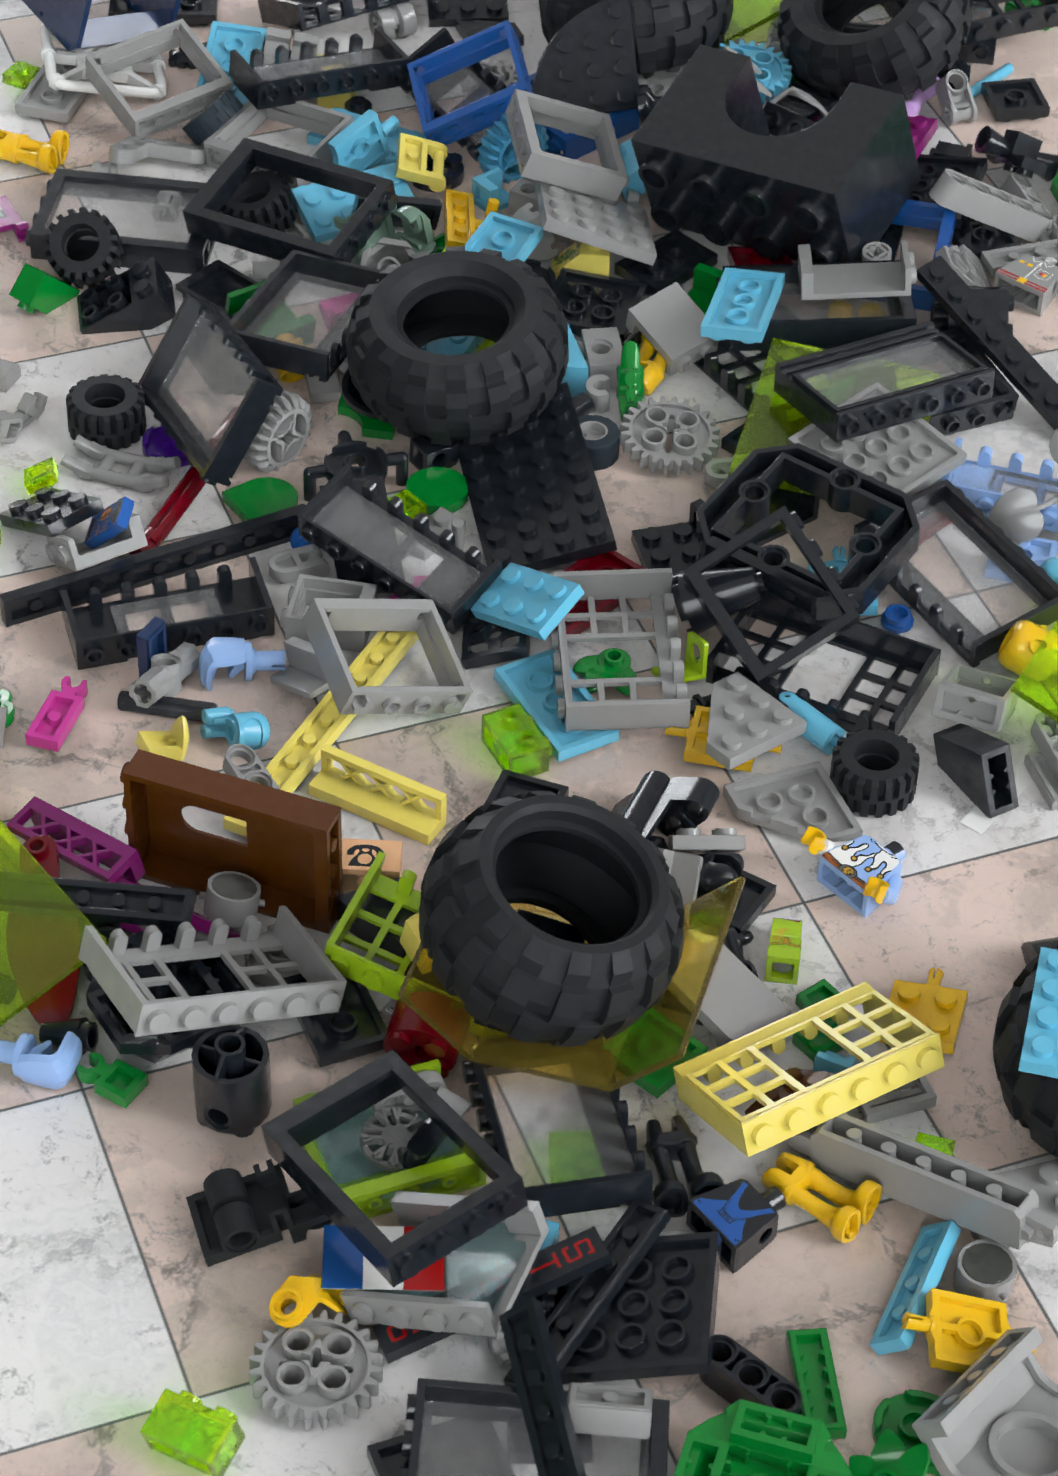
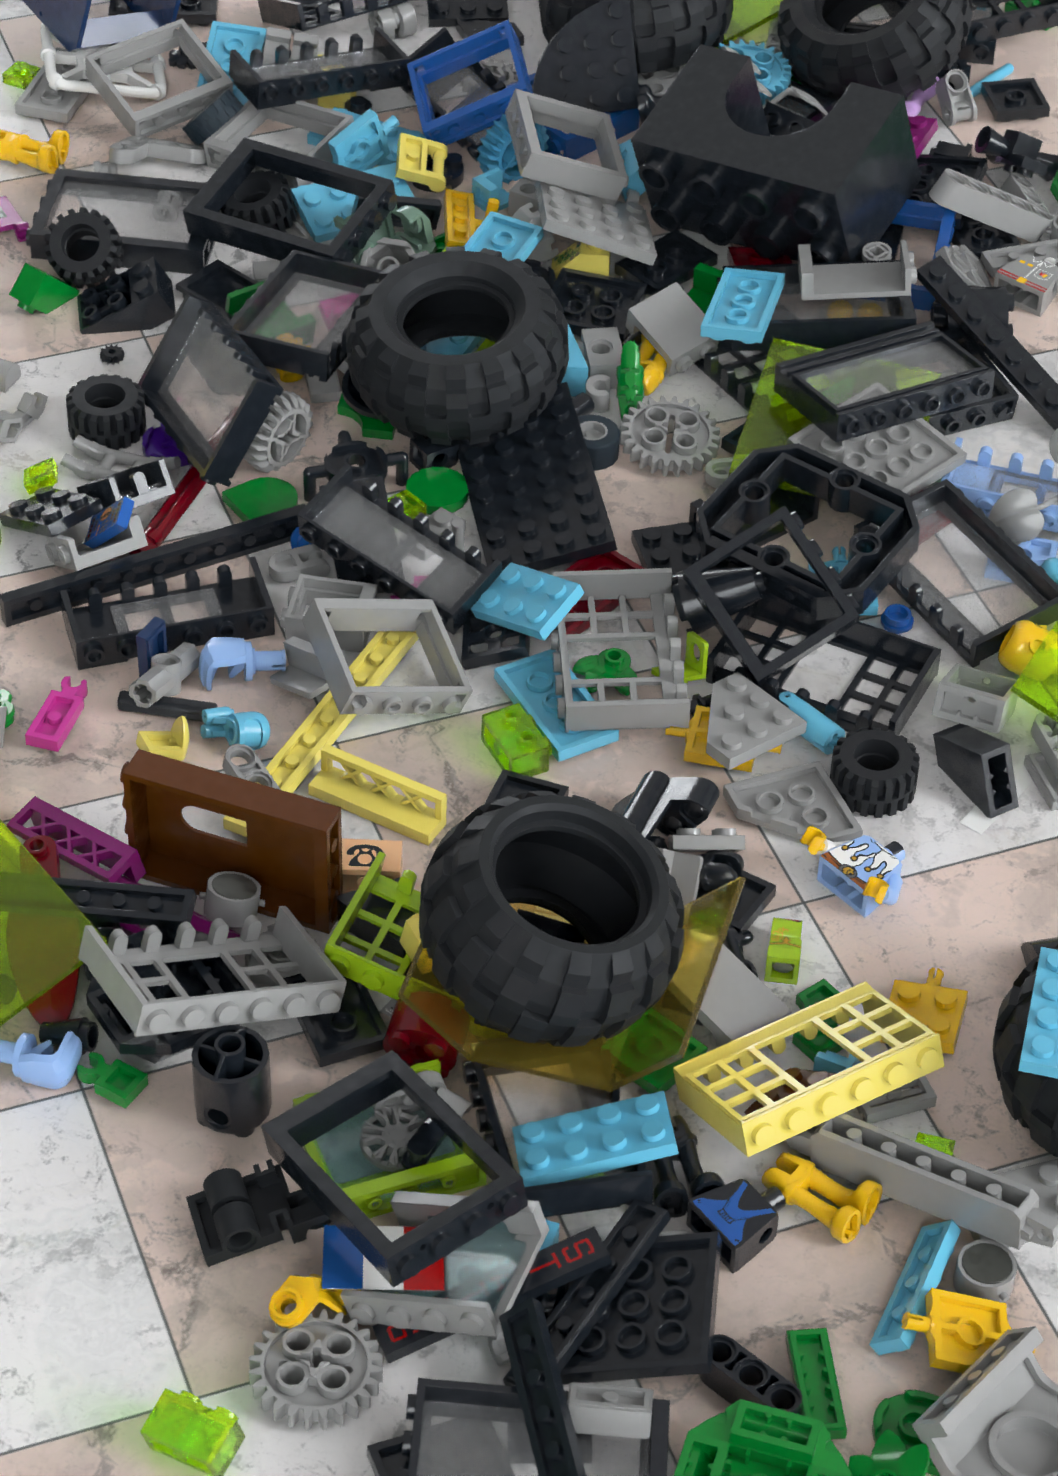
none -> black window [76,459,176,509]
none -> black piece [100,344,125,365]
none -> medium azure plate [512,1091,679,1187]

